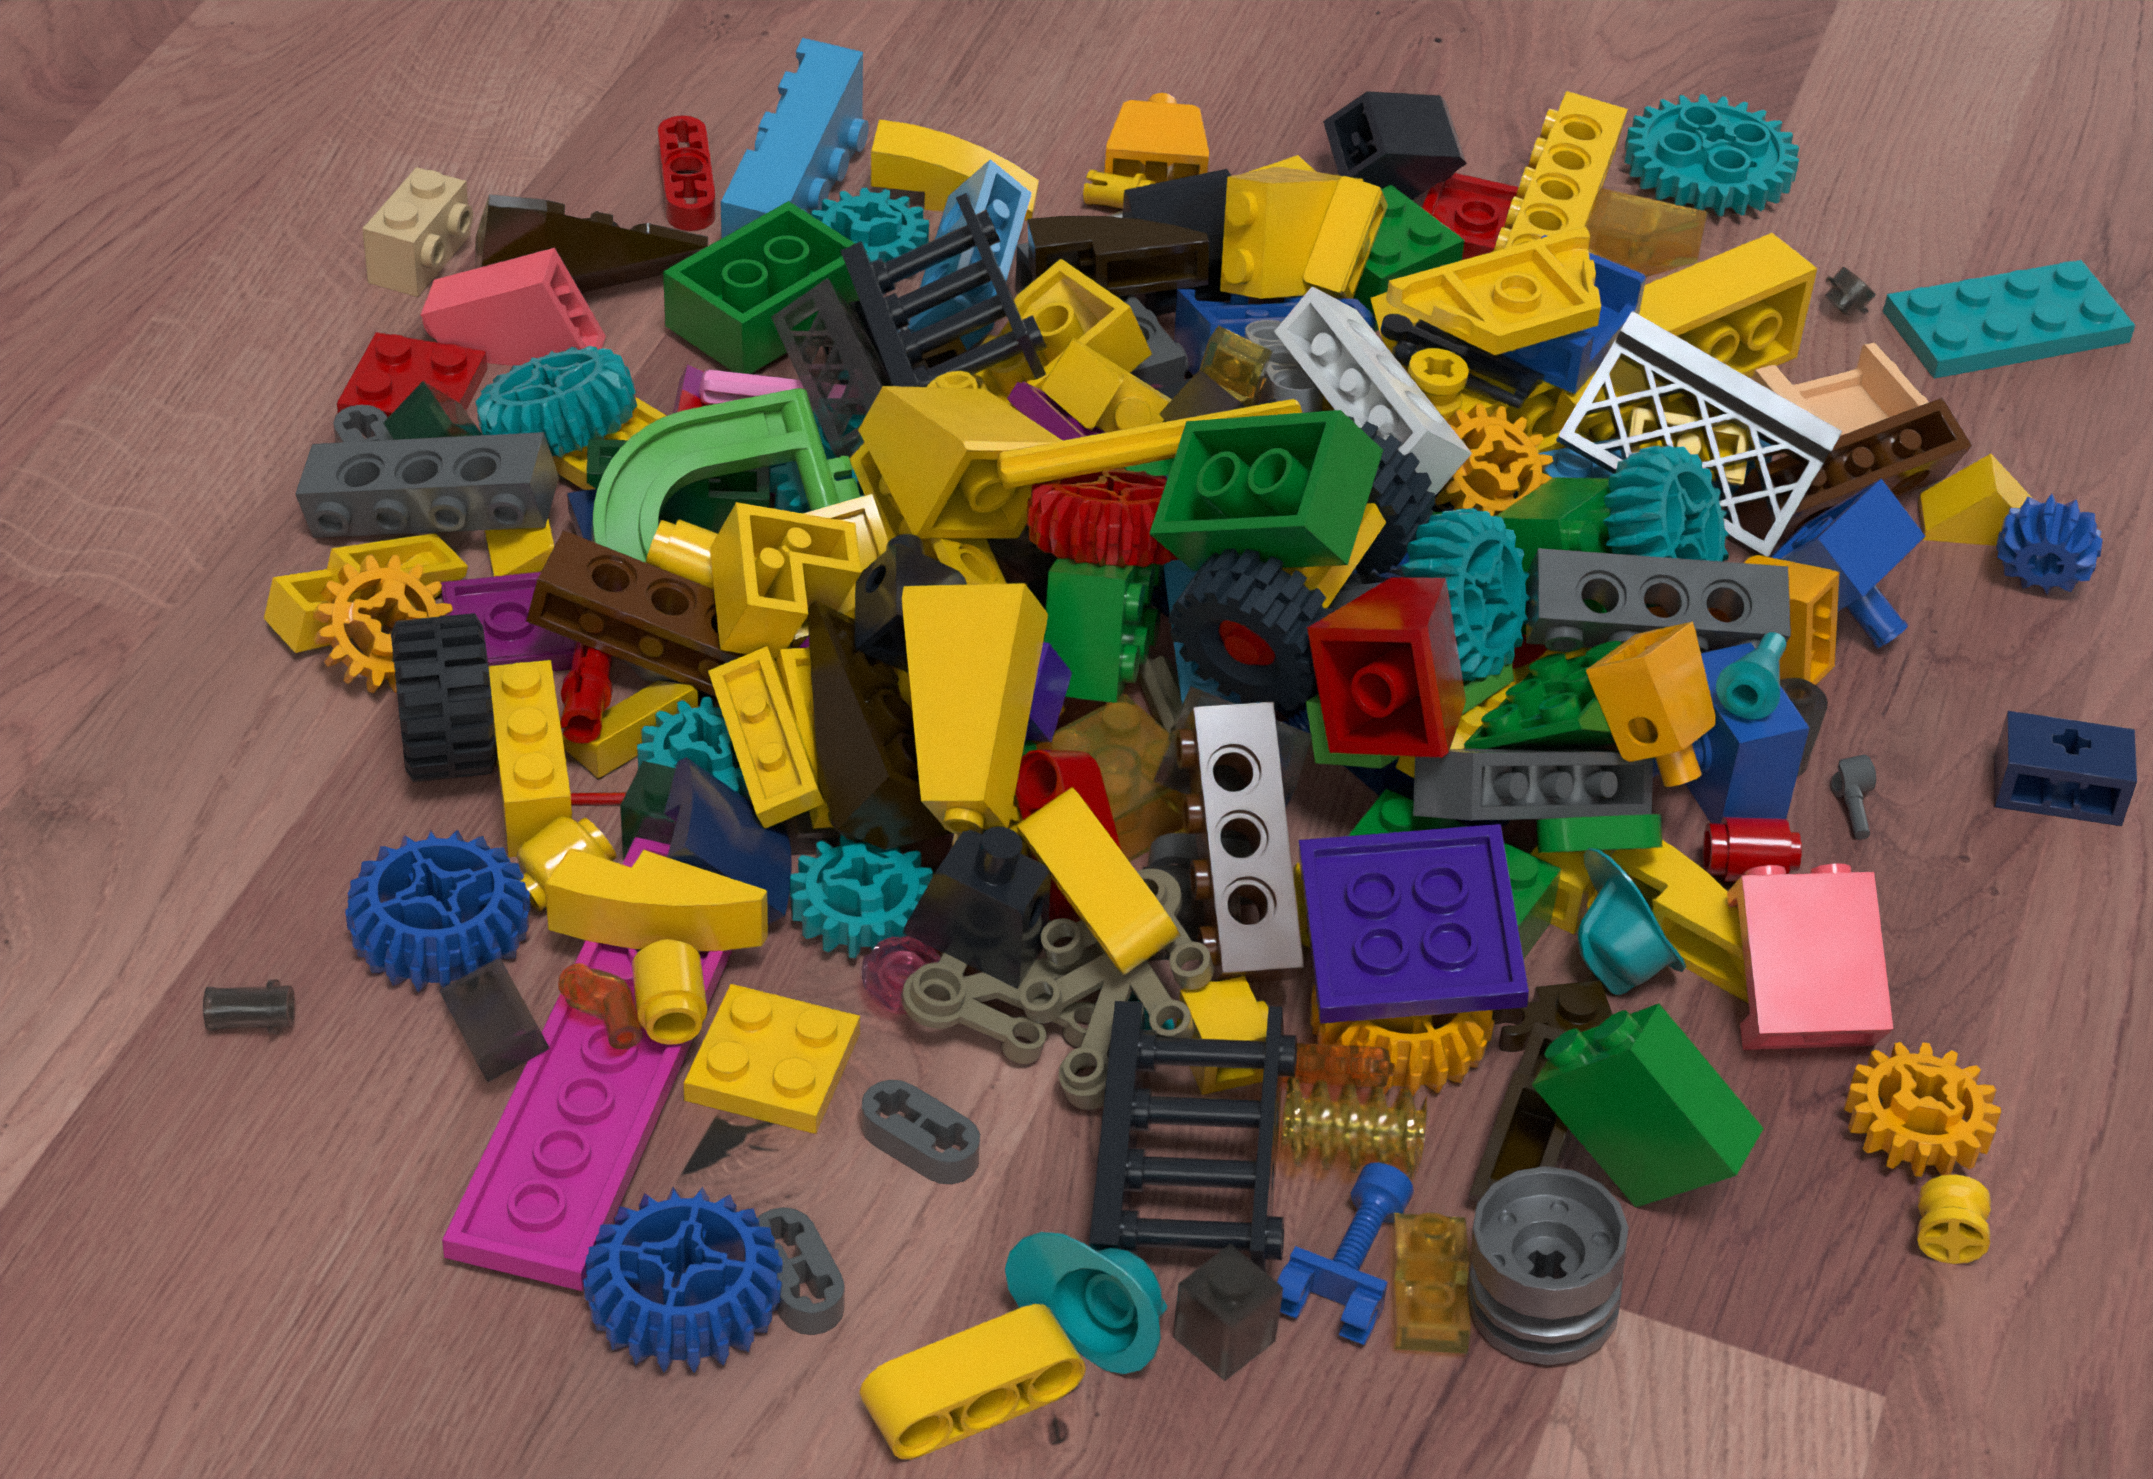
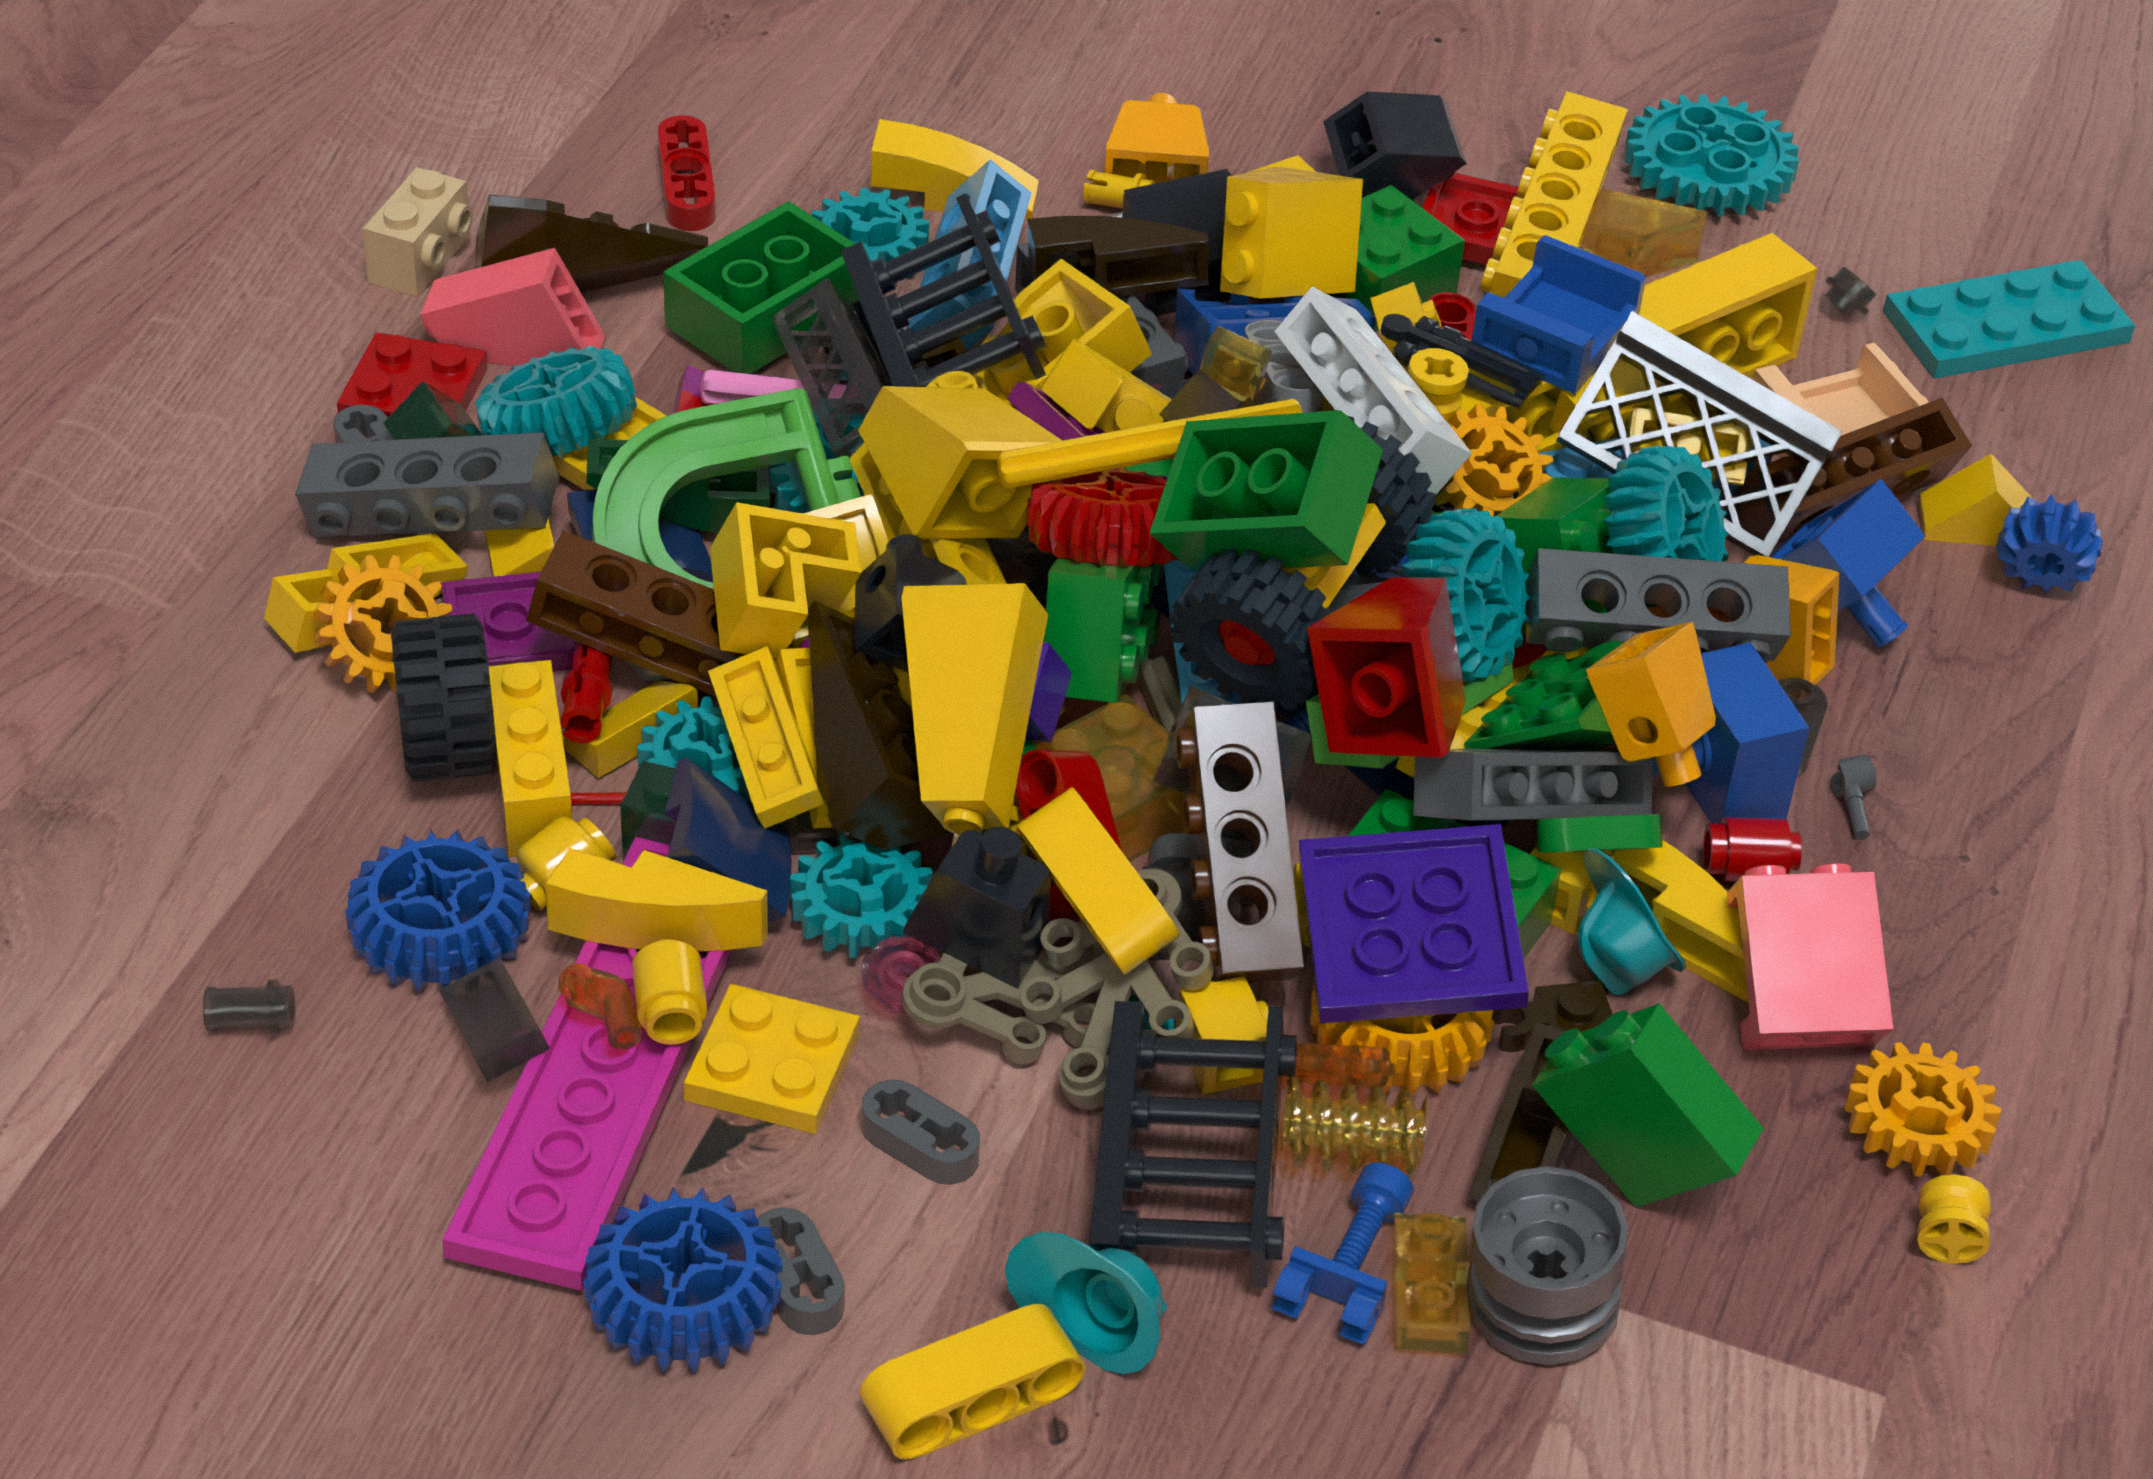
yellow brick [646,519,718,589] -> none
dark azure wedge [721,38,869,239] -> none
clear smoke brick [1173,1244,1283,1381] -> none
yellow slope [1303,176,1388,299] -> none
yellow wing [1386,226,1601,355] -> none
teal cone [1716,632,1786,720] -> none
dark blue brick [1994,711,2137,826] -> none

